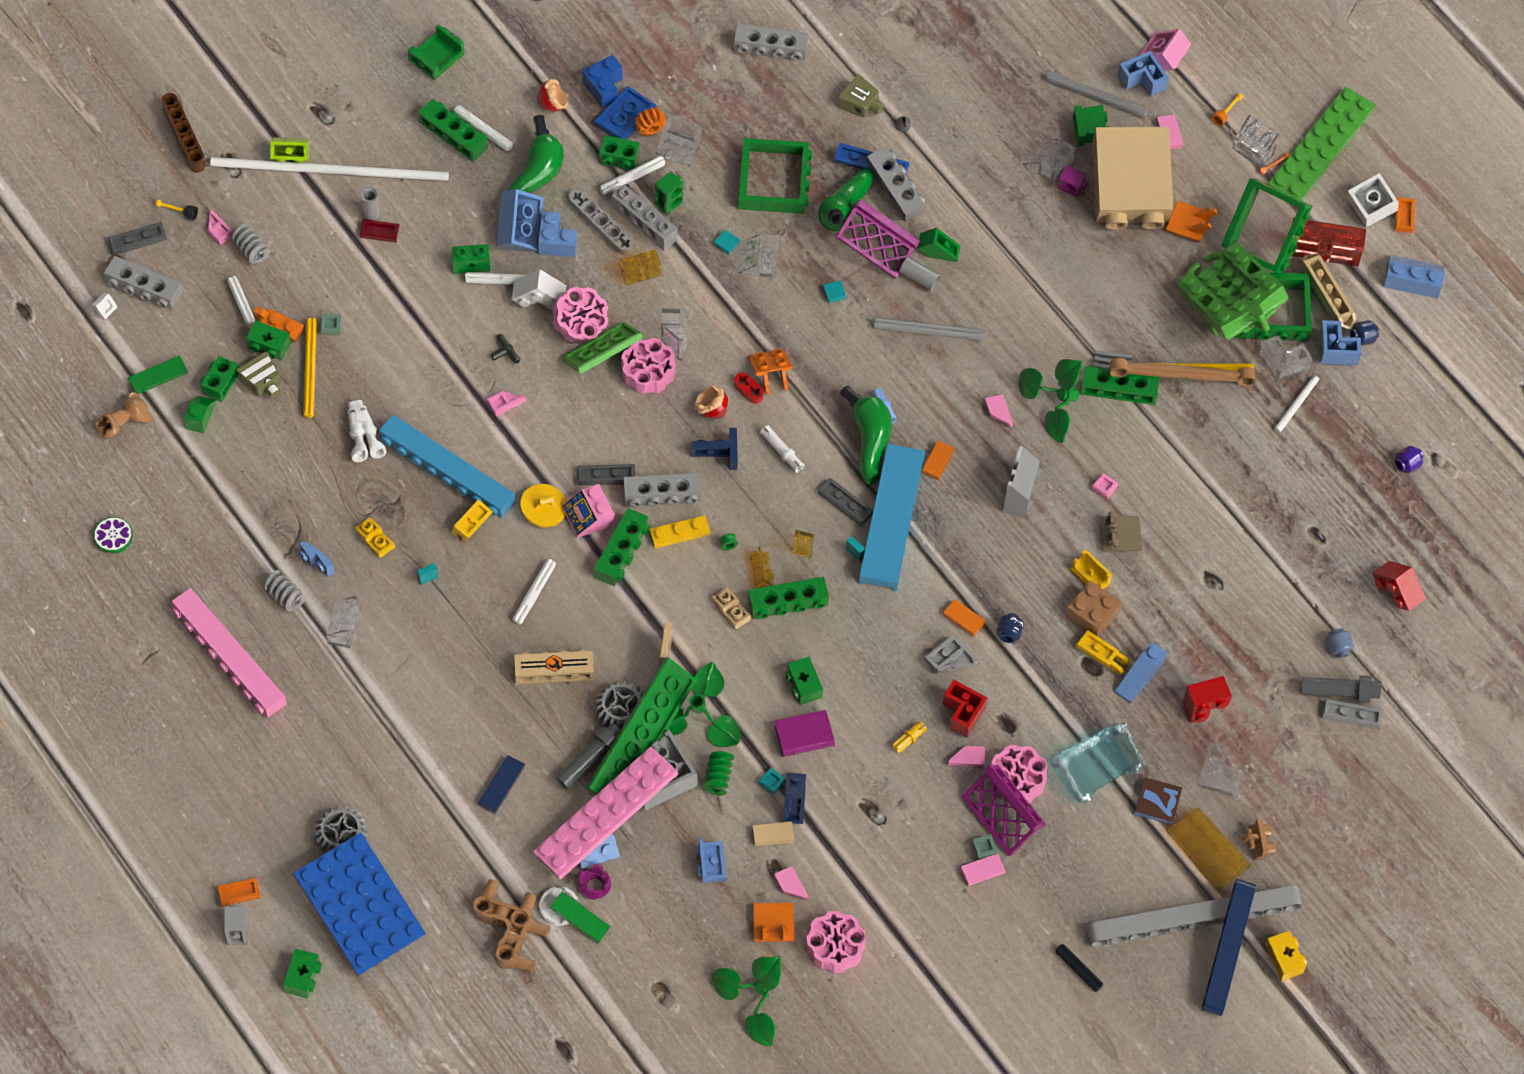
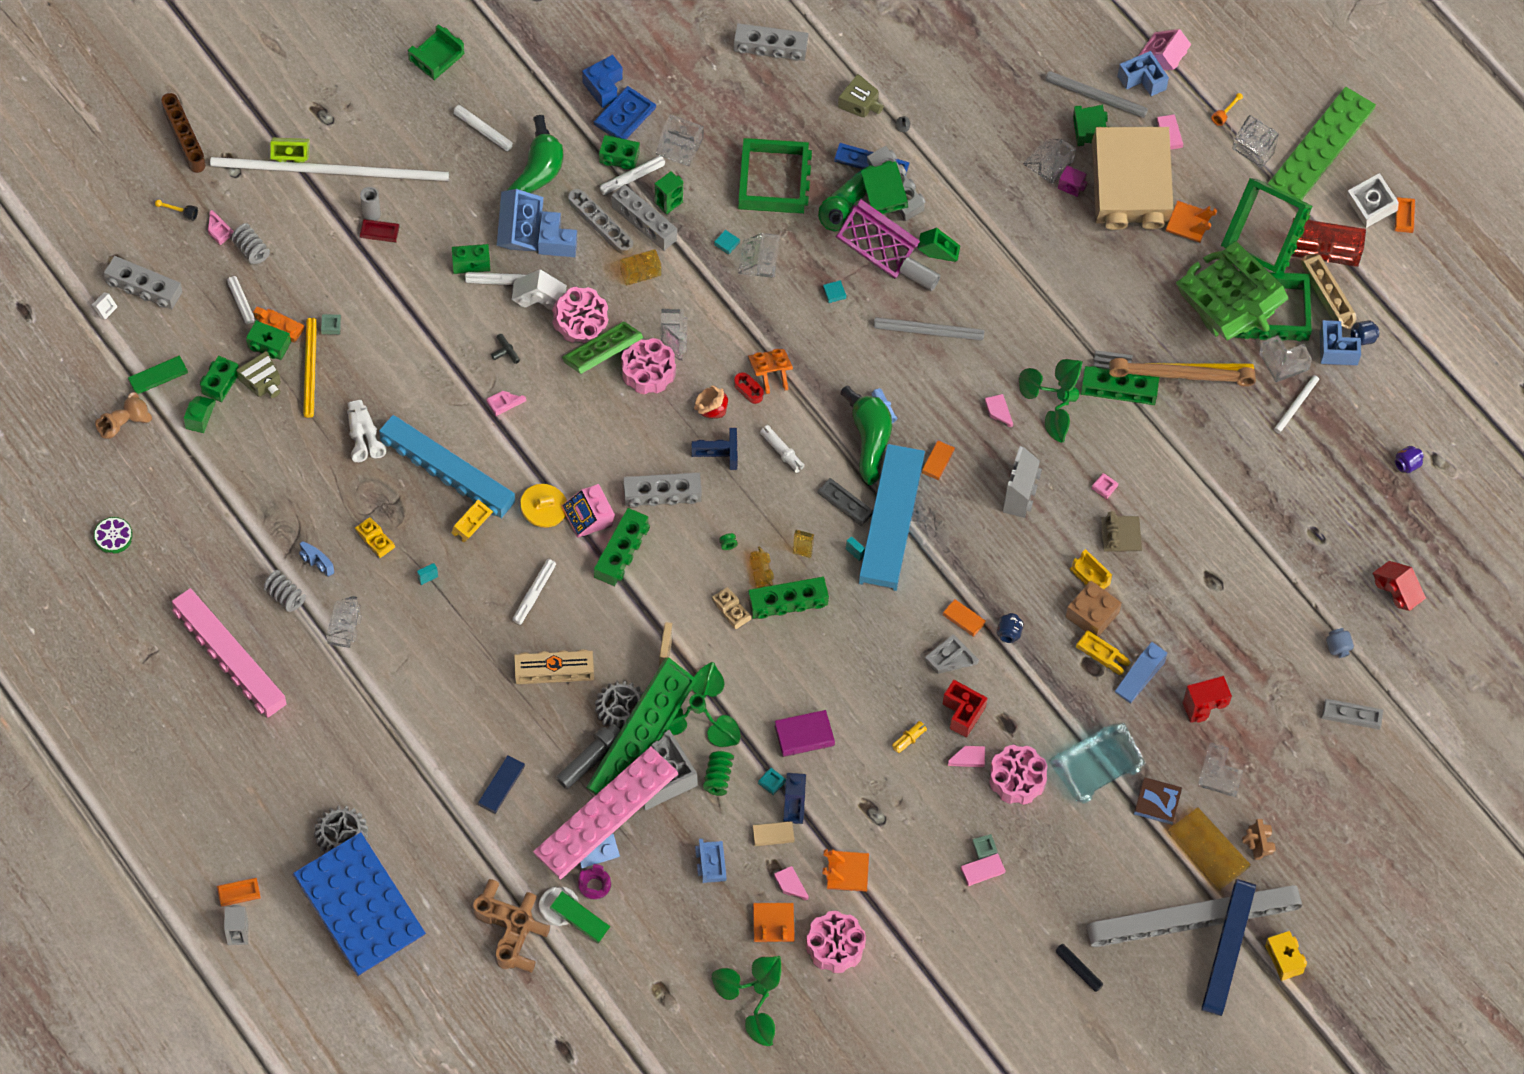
dark grey tile [108,222,167,256] -> none
green brick [283,948,322,999] -> none
green brick [418,99,488,162] -> none
light nougat hair [537,79,568,112] -> none
dark grey tile [578,464,635,486] -> none
orange gear [635,107,666,136] -> none
yellow plate [650,515,710,548] -> none
green brick [785,656,823,705] -> none
magenta fence [961,765,1046,856] -> none
orange hinge [1259,153,1290,174] -> none
dark grey piece [1301,675,1381,703] -> none
medium blue slope [1384,255,1445,299] -> none
none -> orange plate [822,849,869,892]
none -> green panel [861,161,909,214]

